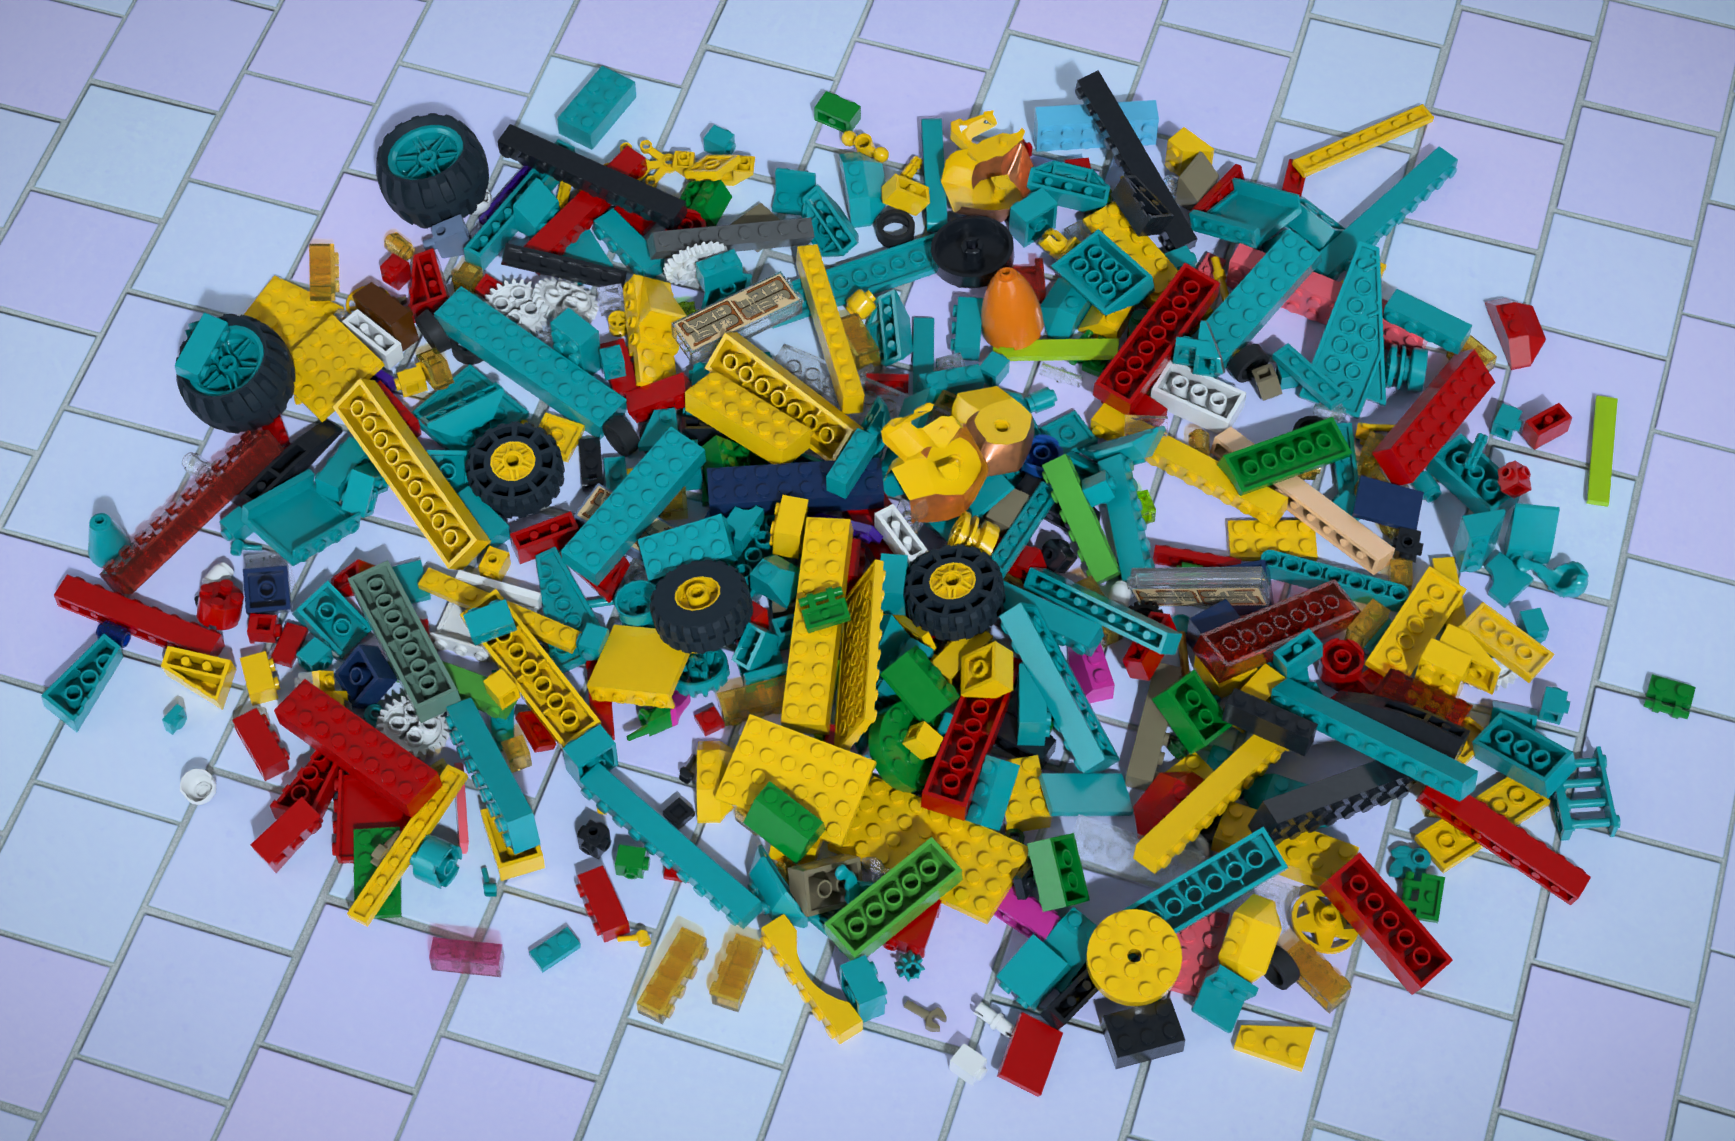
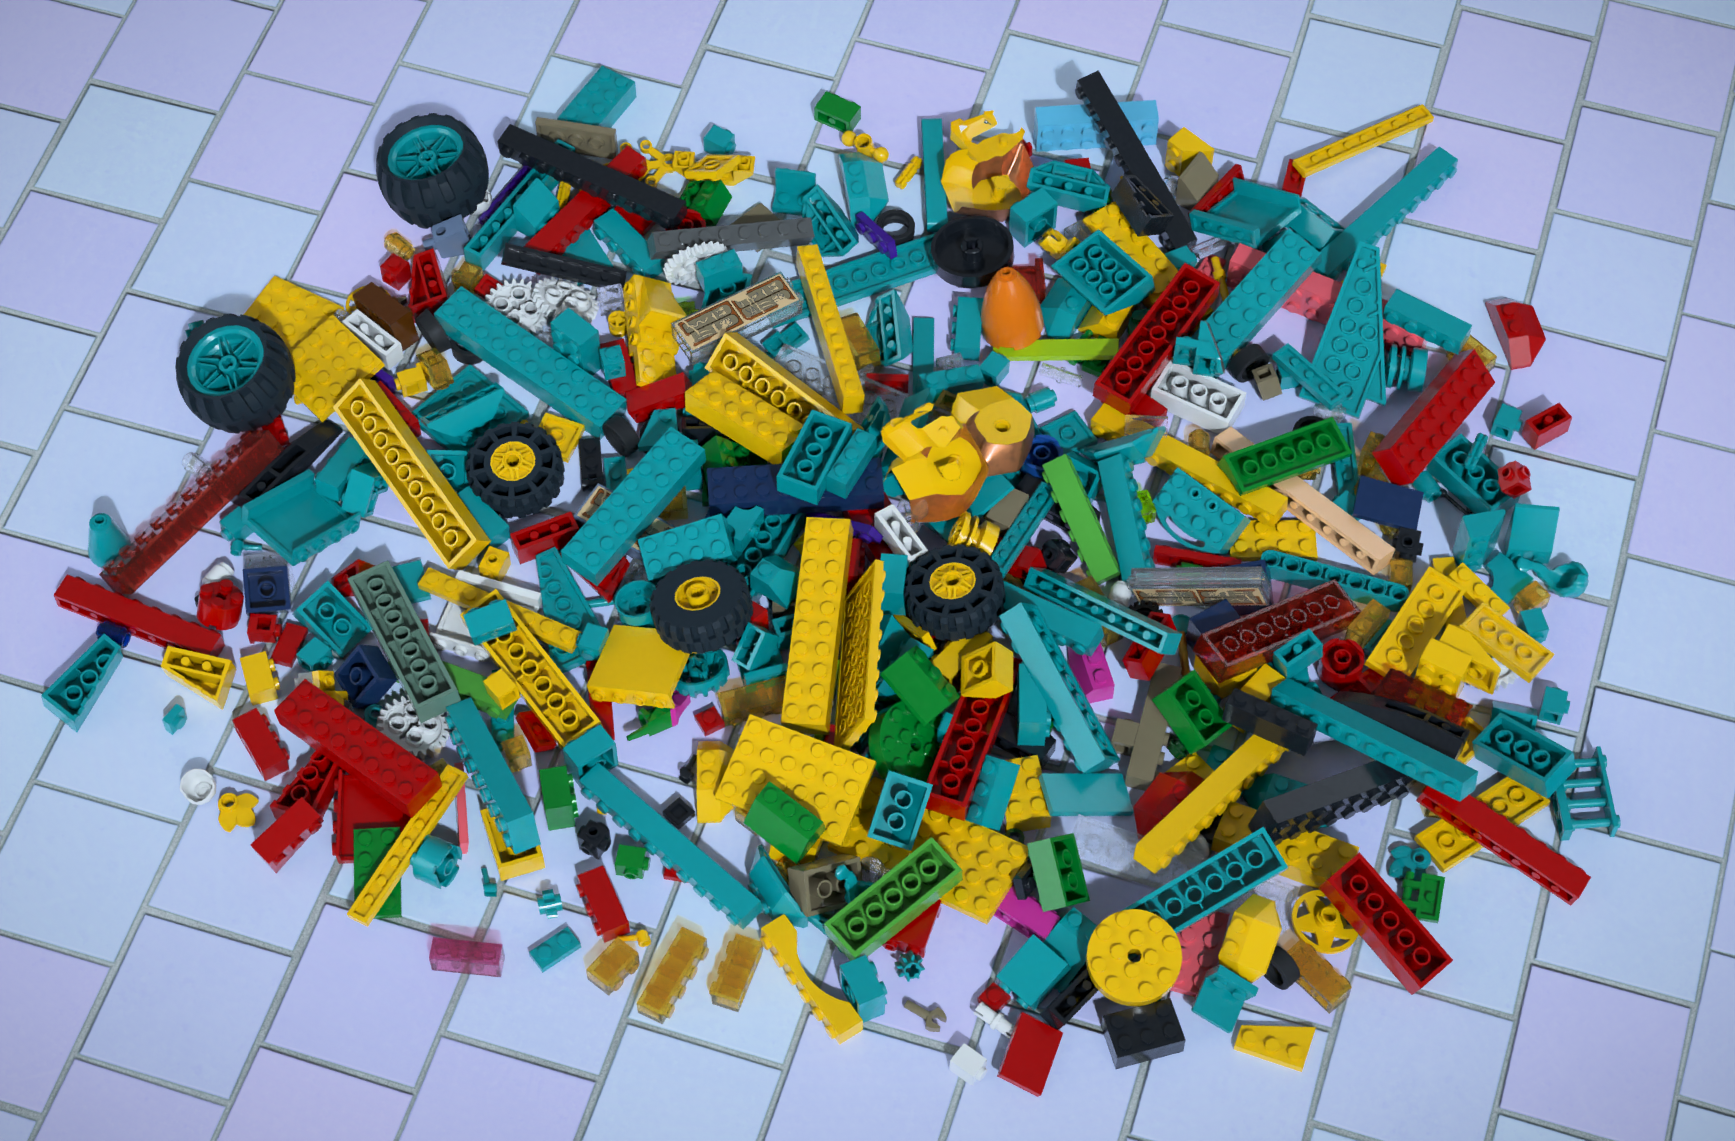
teal brick [174,312,231,384] -> none
clear yellow brick [309,244,340,301] -> none
dark tan bar [370,830,401,867] -> none
yellow brick [769,495,808,559] -> none
green plate [798,586,851,633] -> none
yellow head [845,289,876,320] -> none
yellow brick [881,173,930,216] -> none
yellow brick [902,721,943,760] -> none
teal brick [1082,470,1117,507] -> none
yellow plant [1355,422,1395,449] -> none
lime tile [1586,395,1618,507] -> none
green plate [1643,674,1696,720] -> none
none -> yellow plate [218,793,259,832]
none -> dark tan tile [535,117,618,159]
none -> teal gear [537,889,563,919]
none -> green brick [539,765,579,831]
none -> clear yellow brick [586,937,640,996]
none -> teal slope [761,322,810,359]
none -> teal brick [777,410,852,505]
none -> dark purple plate [856,212,898,259]
none -> teal slope [867,769,933,851]
none -> red plate [977,982,1011,1013]
none -> dark tan brick [1111,718,1139,756]
none -> teal piece [1152,467,1251,556]
none -> clear tile [1189,237,1235,259]
none -> black hinge [1440,489,1474,515]
none -> yellow plate [1447,562,1510,616]
none -> clear yellow brick [1513,580,1551,613]

